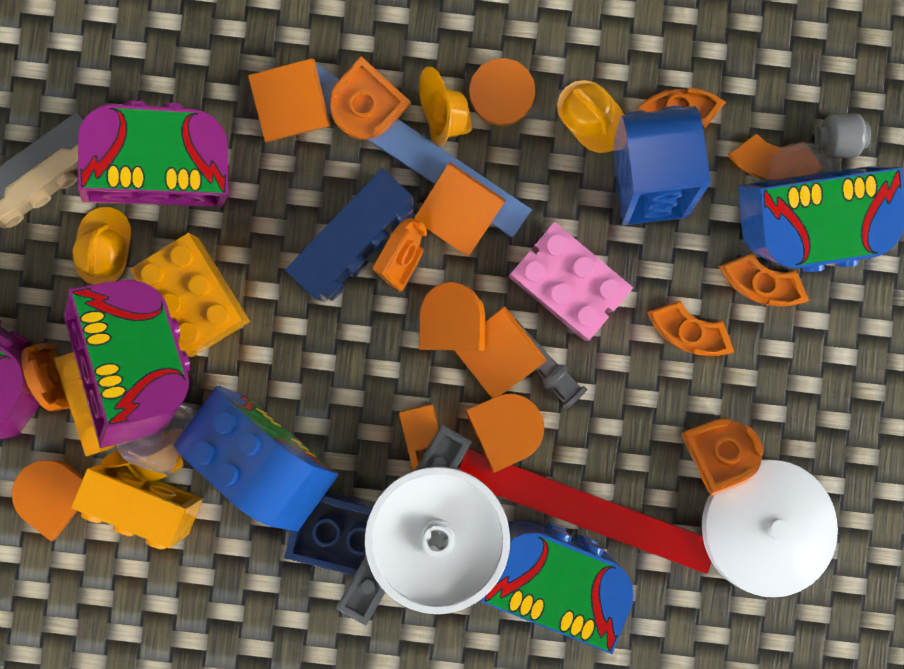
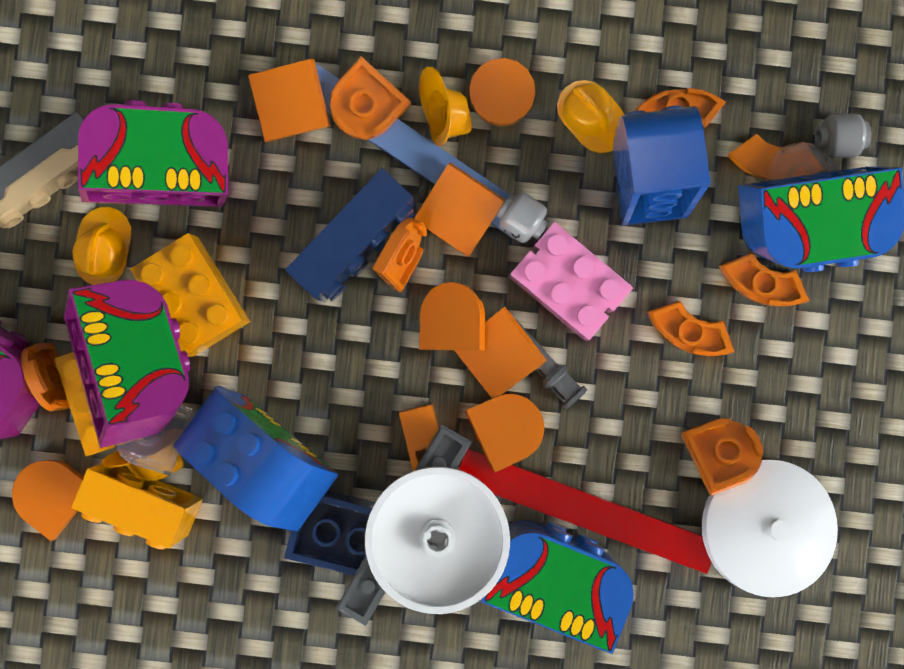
none -> light grey head [497,192,549,243]

